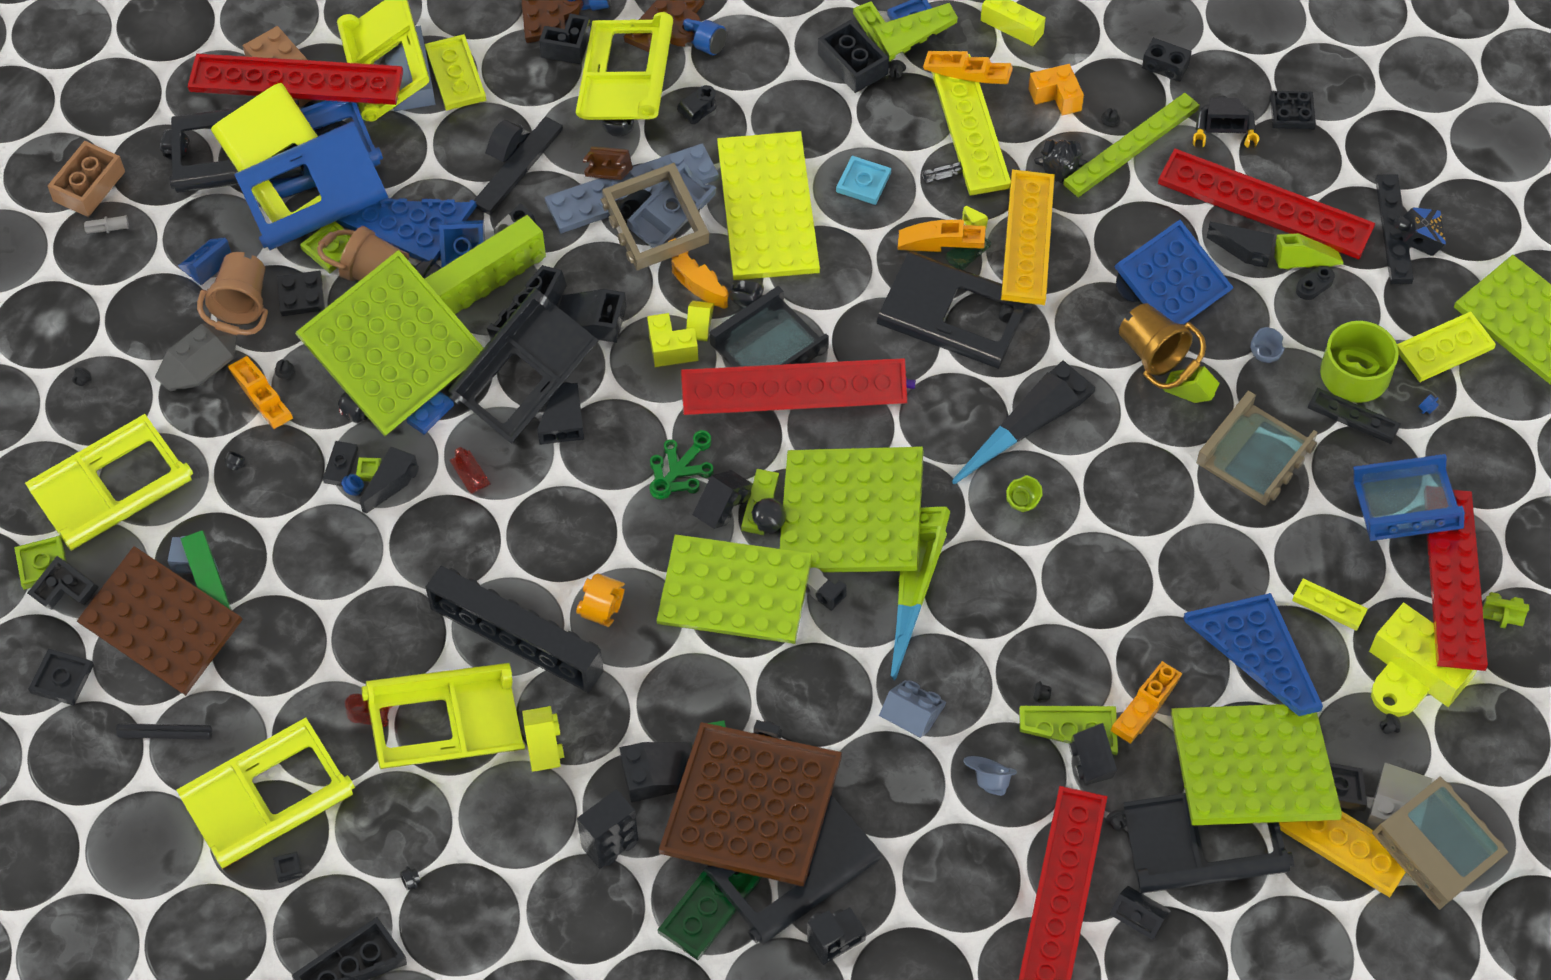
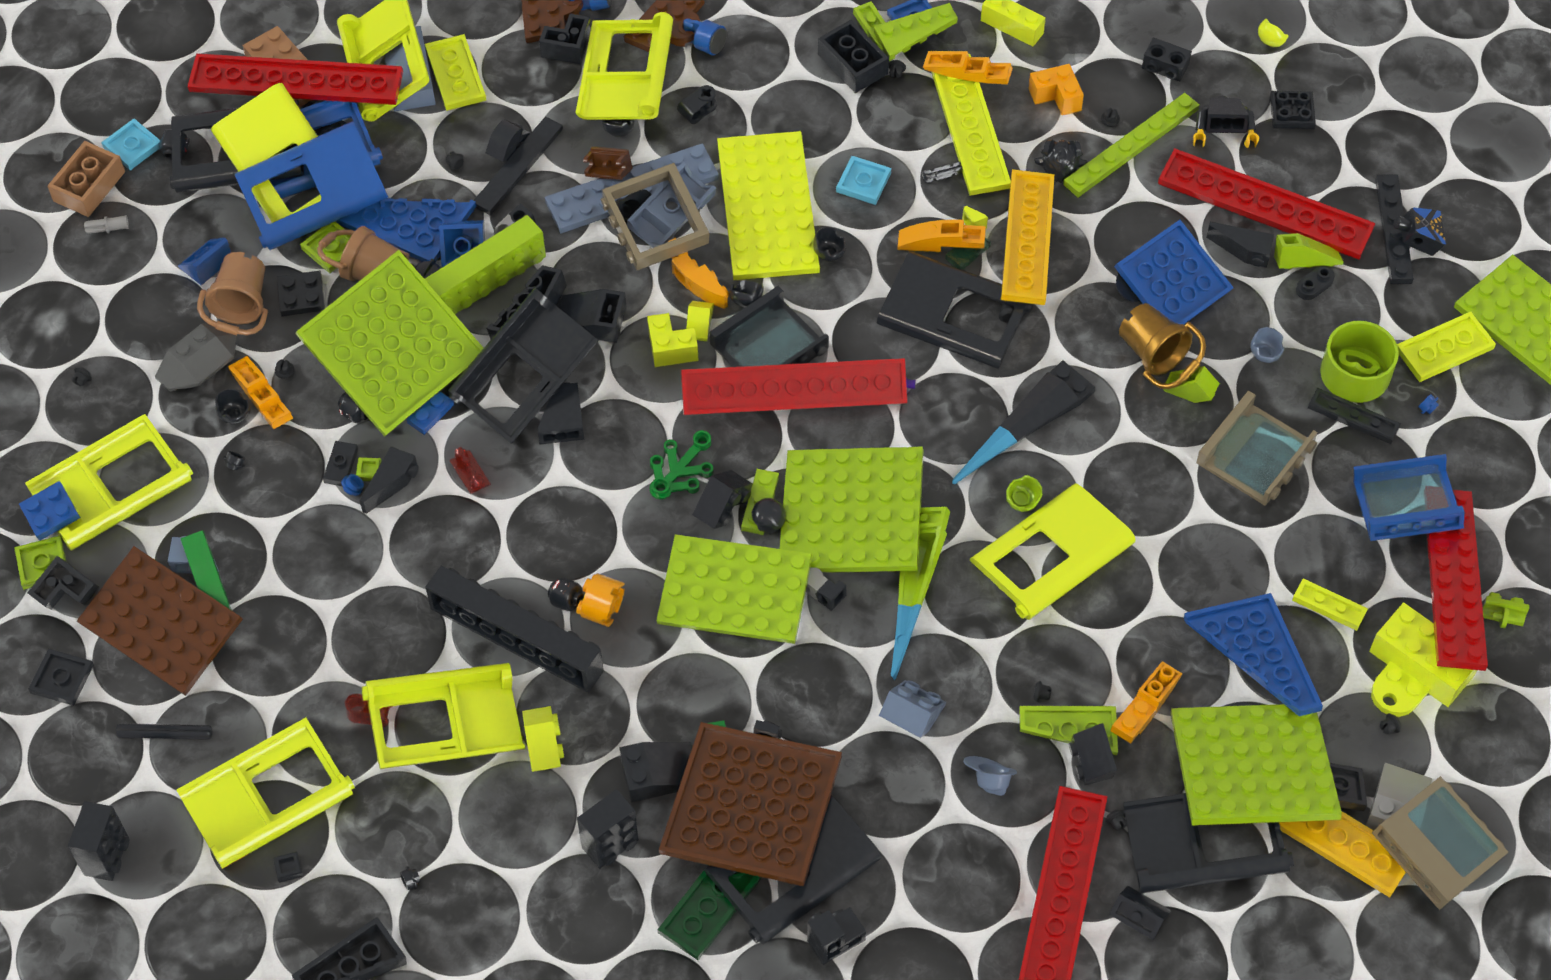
none -> blue plate [19,481,81,541]
none -> black brick [67,801,130,881]
none -> medium azure plate [101,119,161,170]
none -> black hair [215,389,250,424]
none -> black piece [445,152,464,170]
none -> black head [548,578,584,611]
none -> black hair [814,227,846,261]
none -> neon yellow piece [970,483,1136,620]
none -> neon yellow hair [1258,19,1288,47]

